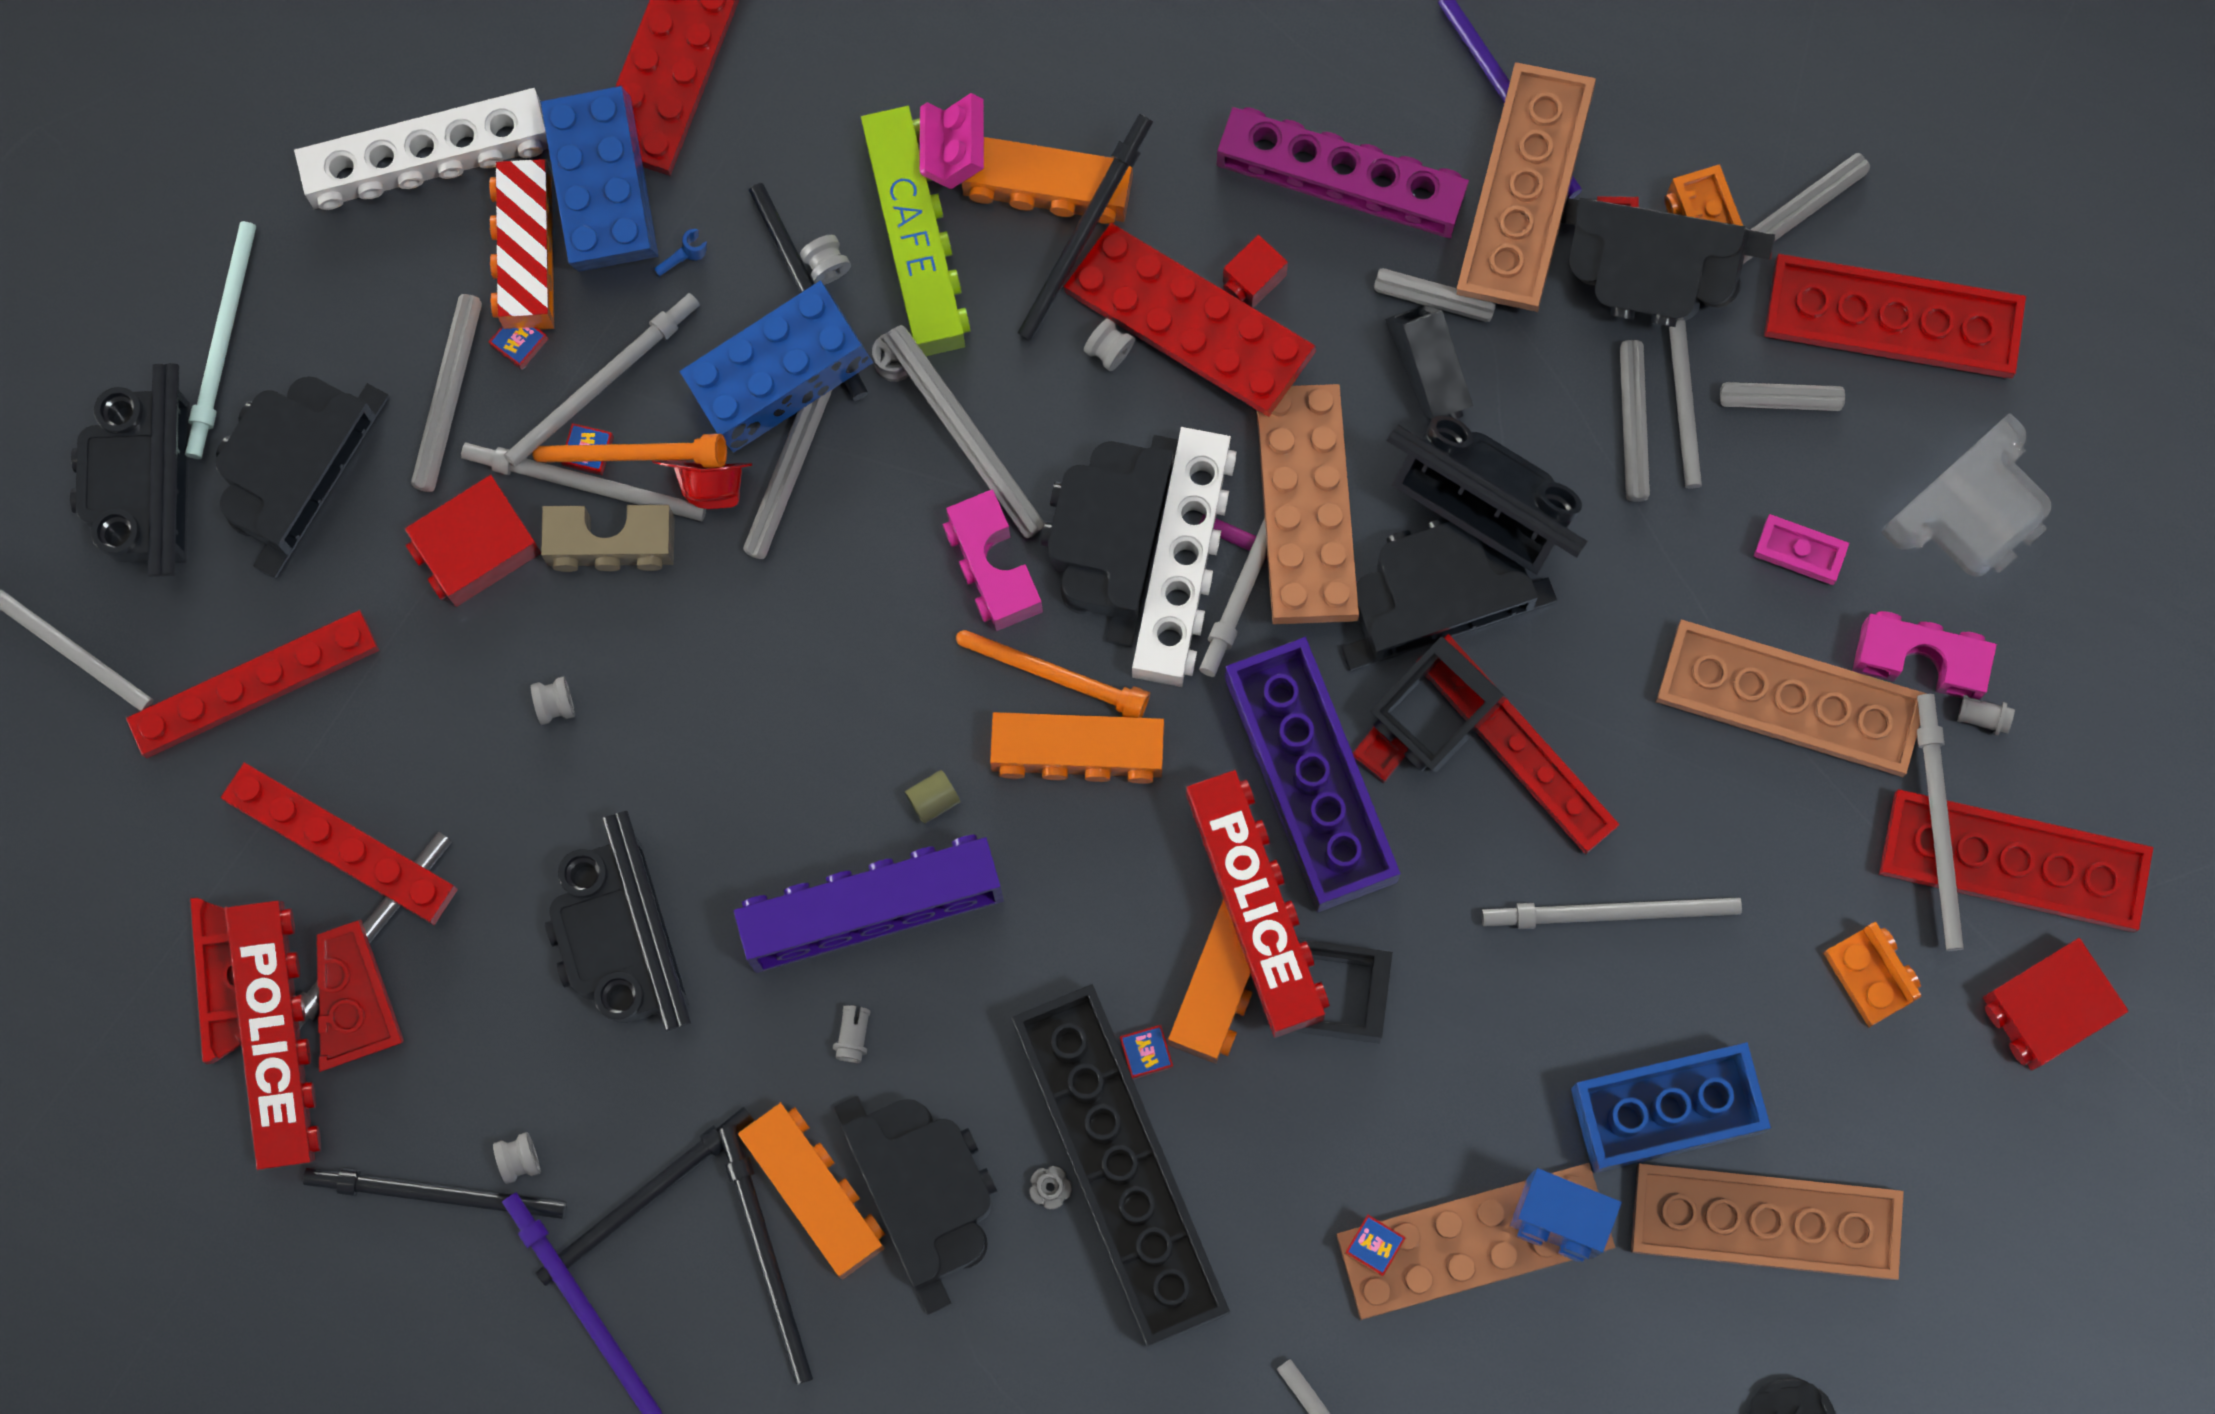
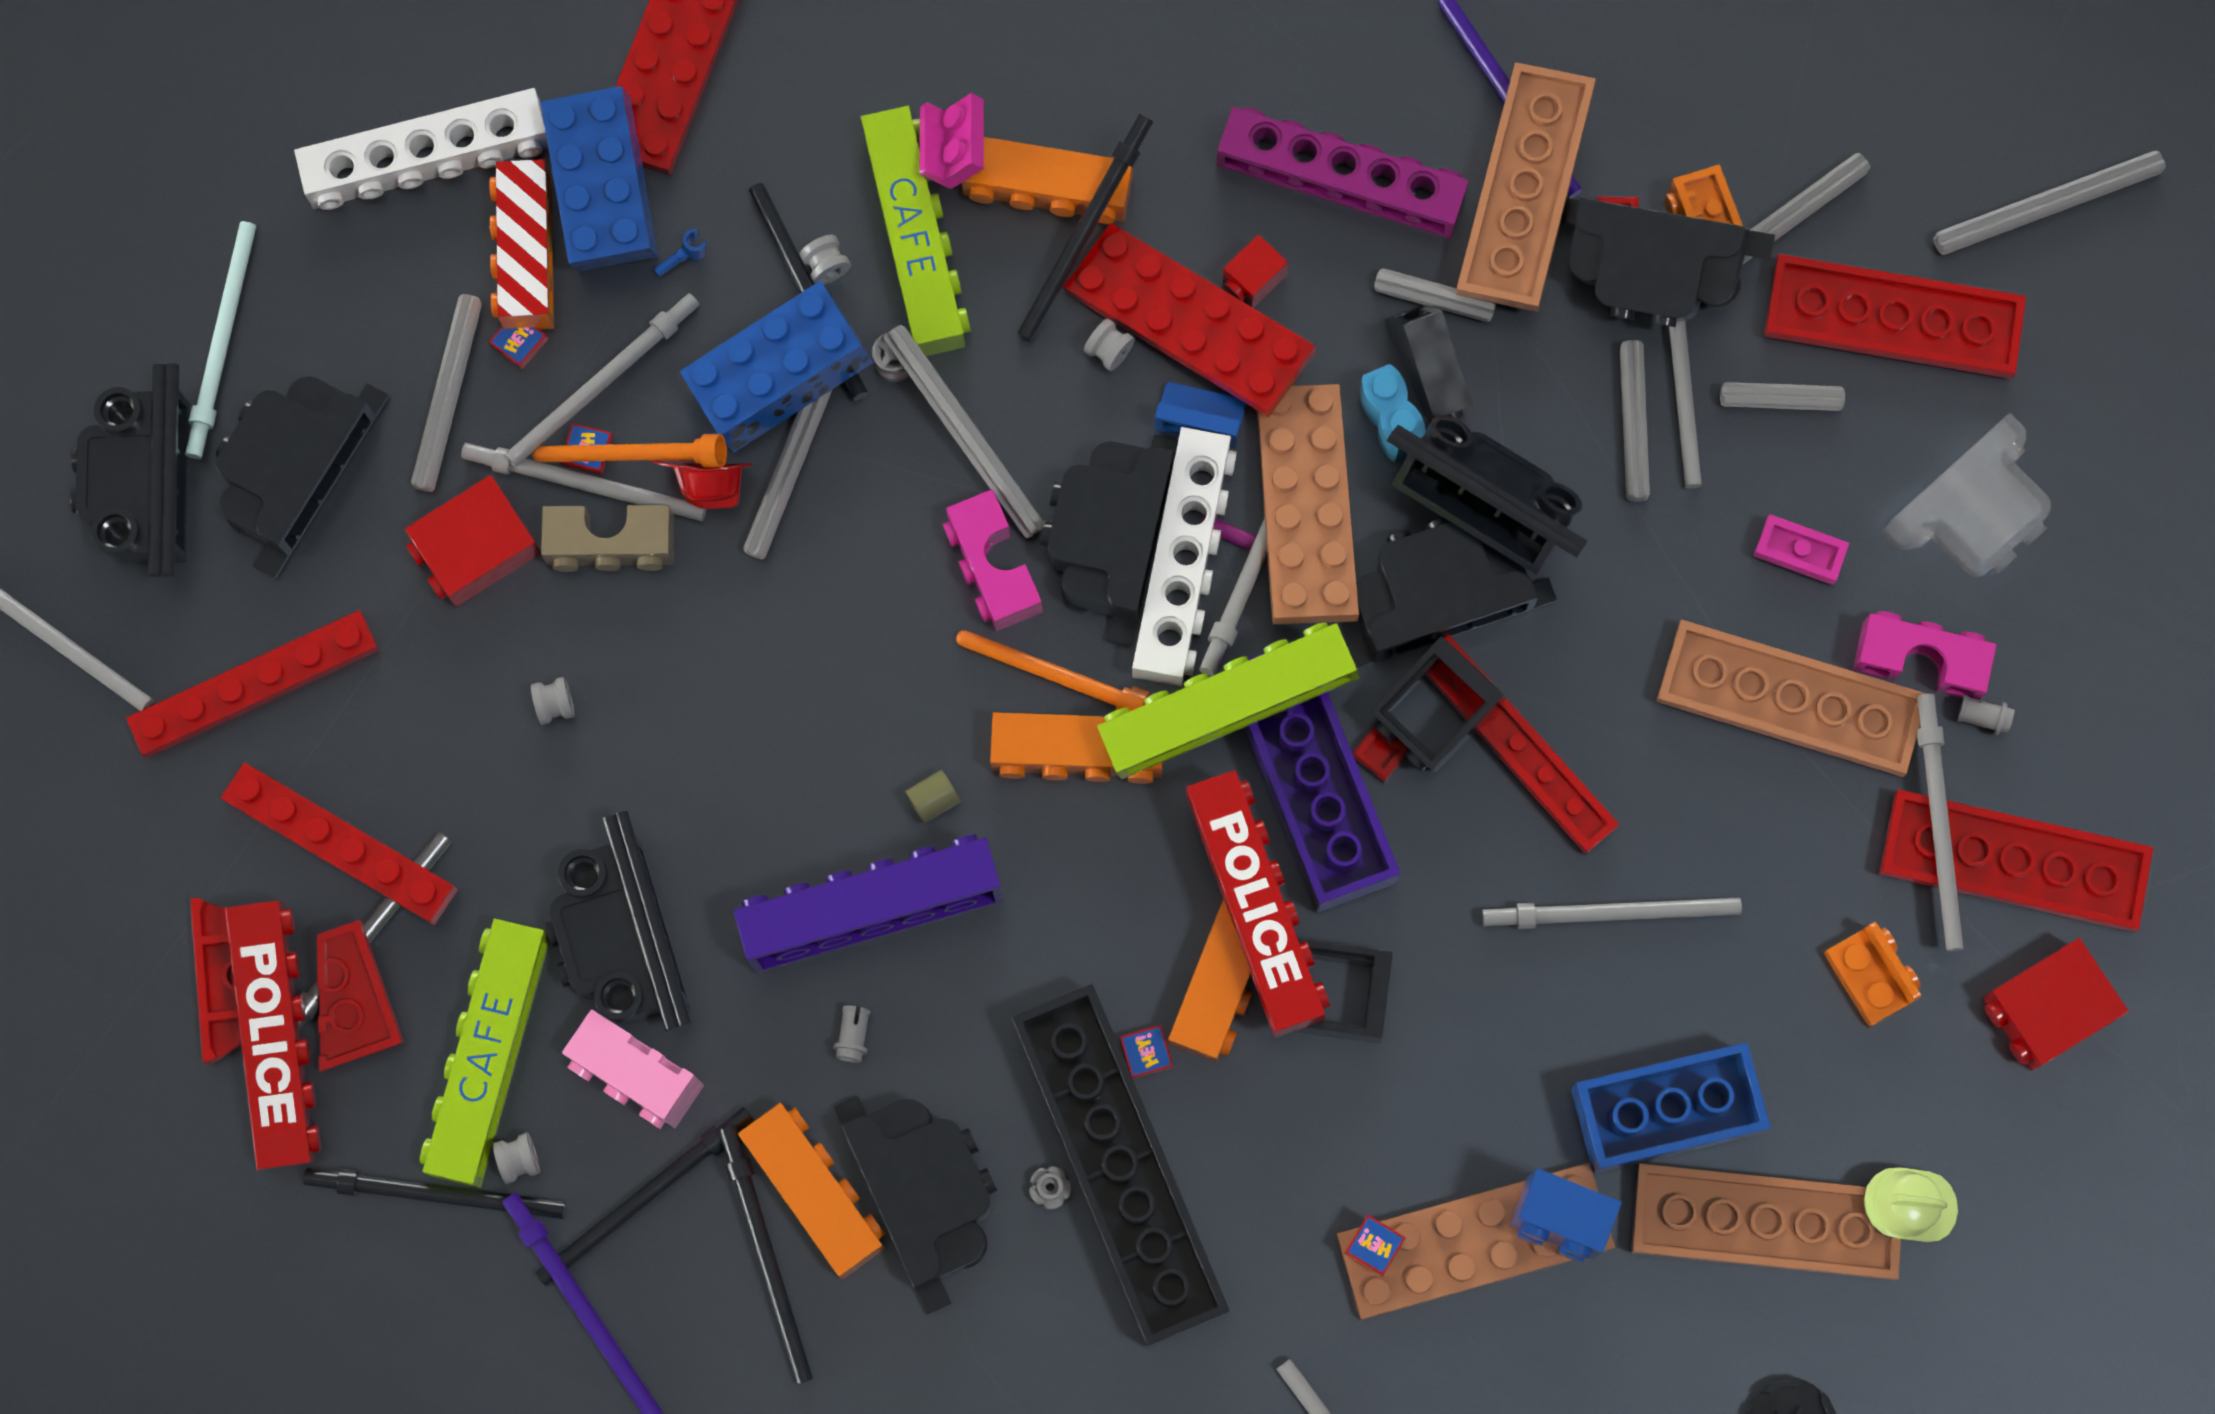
none -> lime brick [420,918,550,1189]
none -> bright pink wedge [562,1009,704,1129]
none -> lime brick [1097,622,1360,780]
none -> blue panel [1155,382,1246,448]
none -> dark azure brick [1359,364,1426,463]
none -> yellowish green piece [1864,1167,1958,1242]
none -> light grey axle [1933,151,2166,255]

